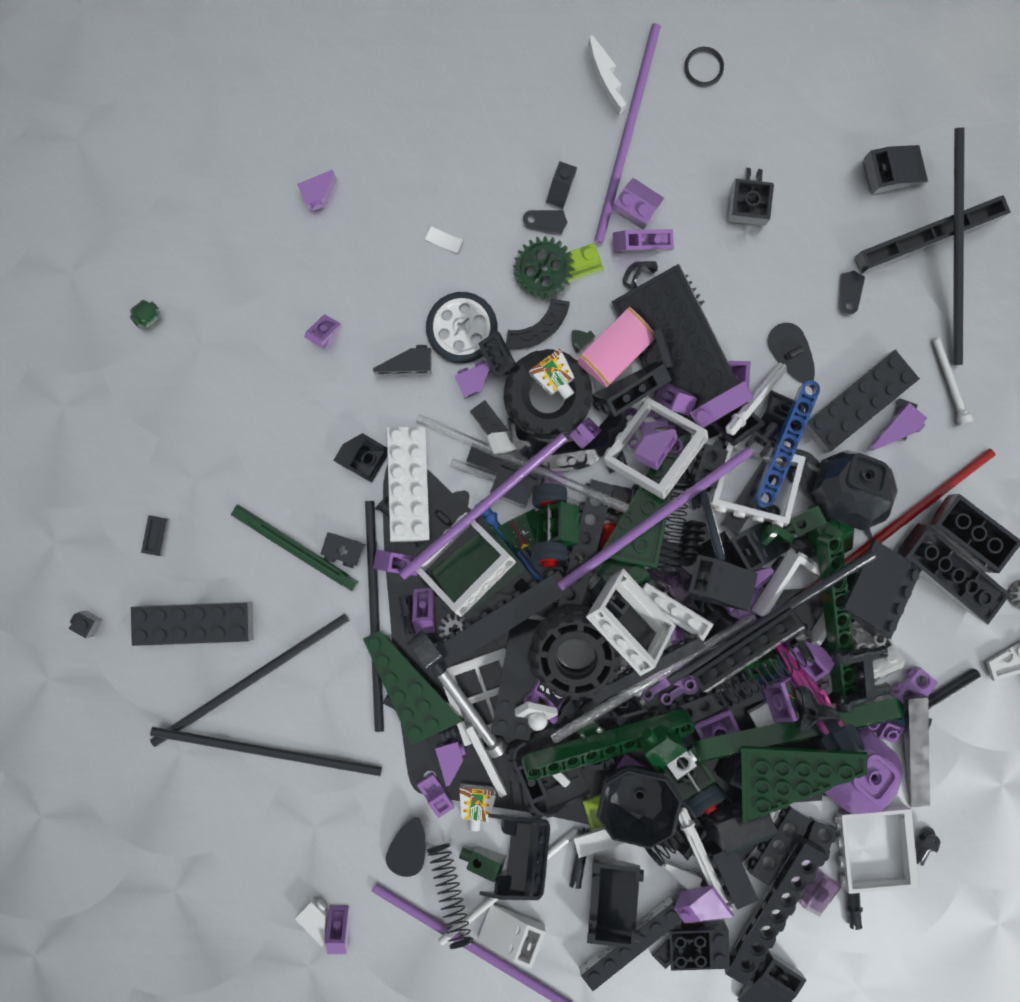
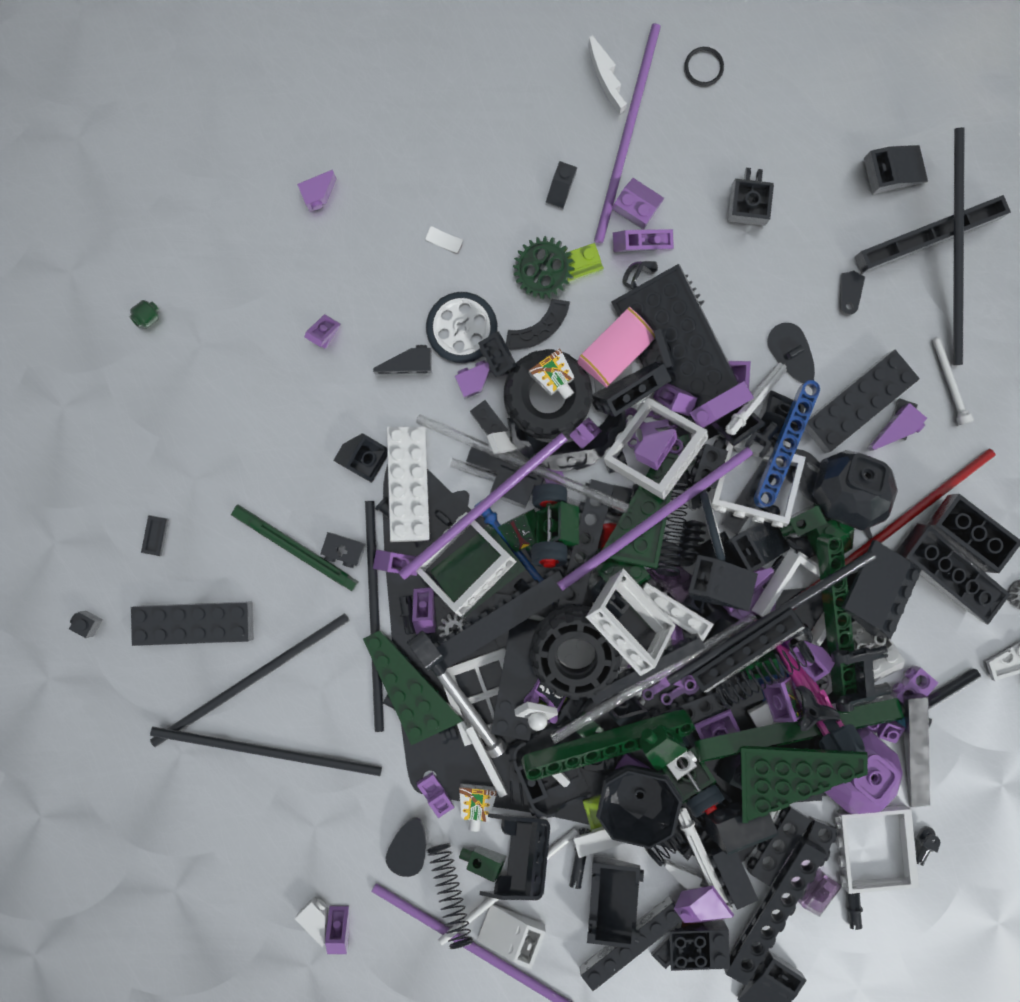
medium lavender slope [435,739,466,786] -> none
black piece [523,210,568,234] -> none
dark green tile [571,330,595,353] -> none
dark green tile [761,524,794,546] -> none

